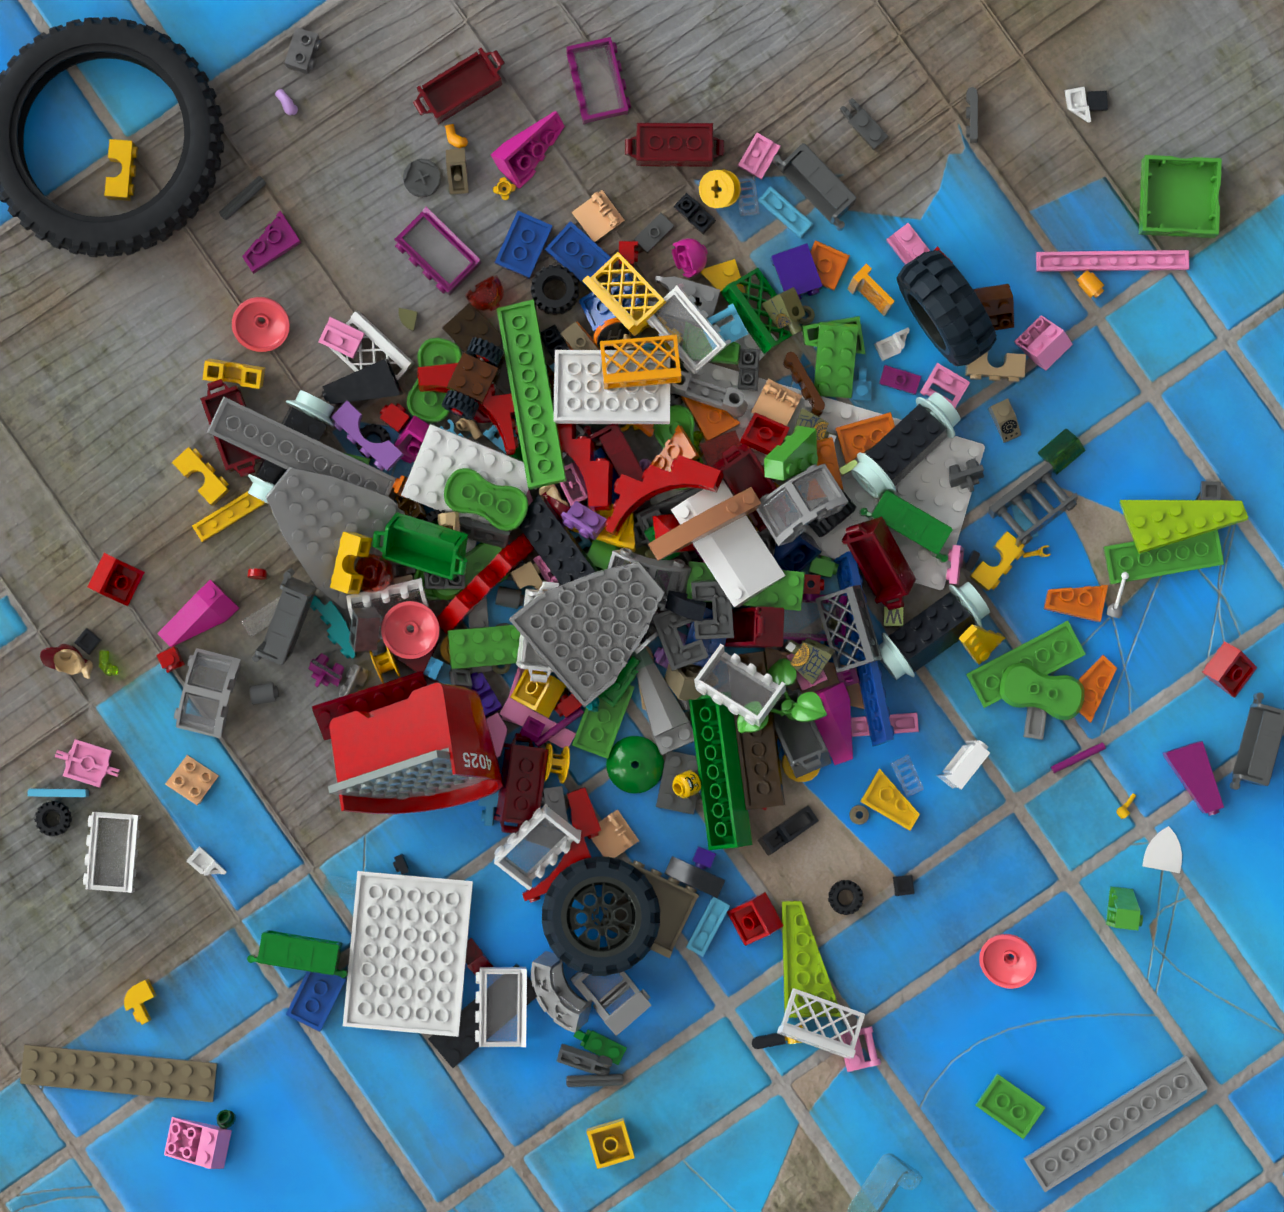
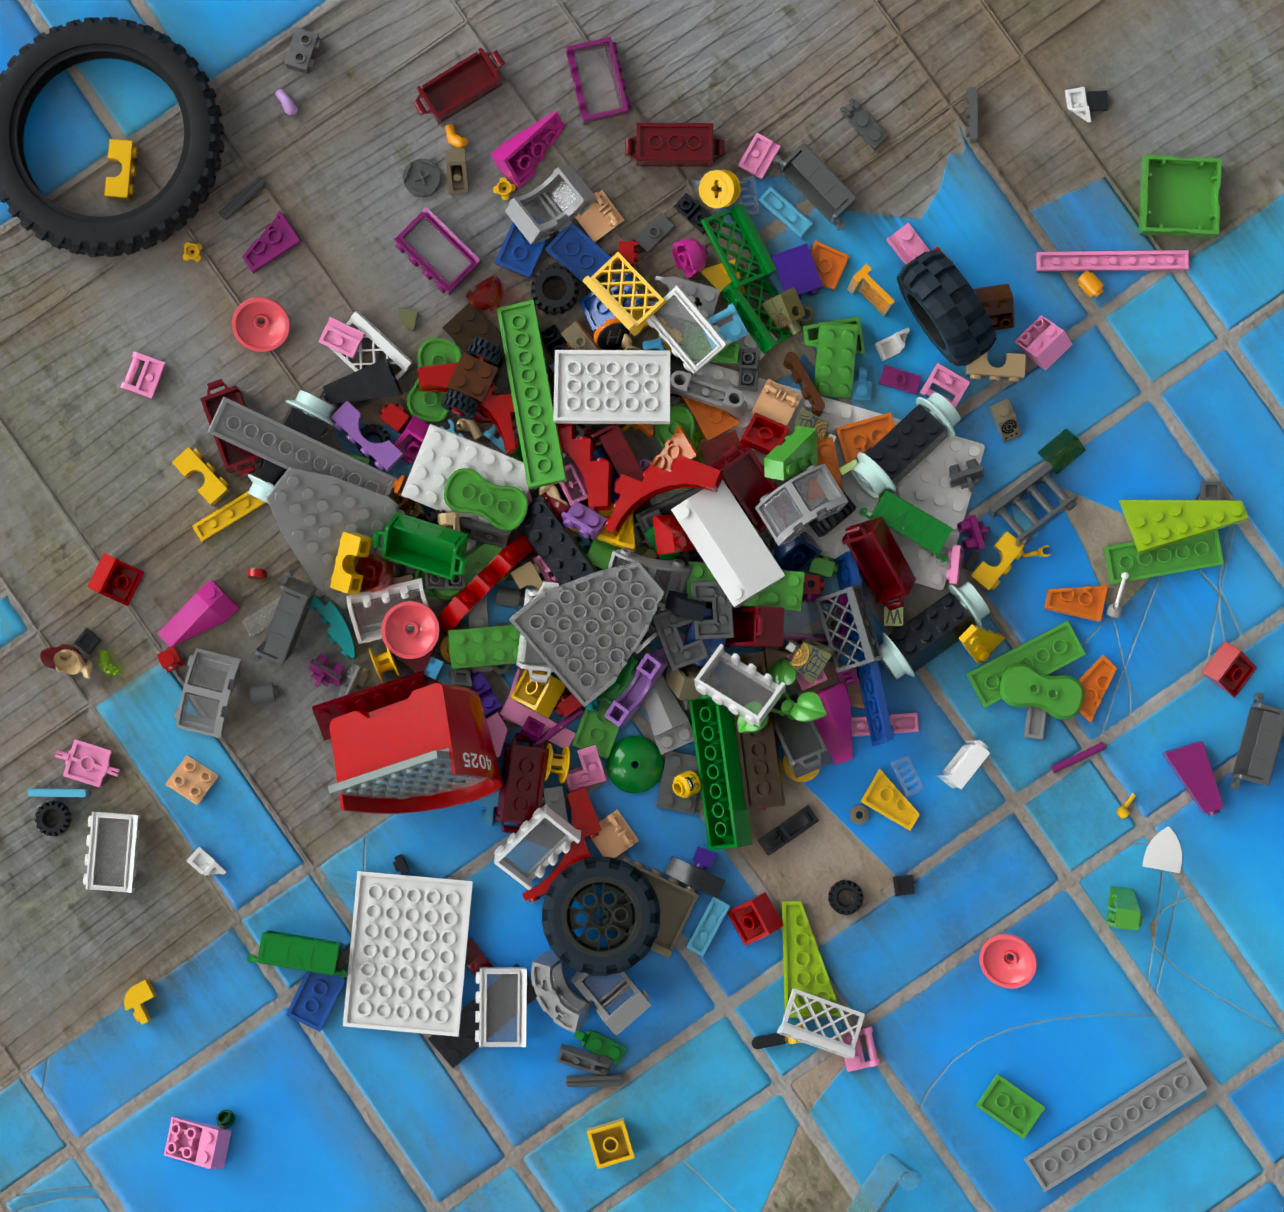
dark tan plate [20,1044,218,1102] -> none
yellow arch [202,359,265,389] -> none
flat silver brick [349,607,382,652] -> none
light orange fence [600,335,681,389] -> none
nougat slope [648,487,761,561] -> none
none -> bright pink plate [120,352,166,399]
none -> yellow plate [182,242,203,262]
none -> light grey window [505,165,597,244]
none -> bright pink plate [566,745,606,791]
none -> medium lavender arch [604,653,668,727]
none -> green fence [701,203,777,288]
none -> magenta hips [957,514,991,551]

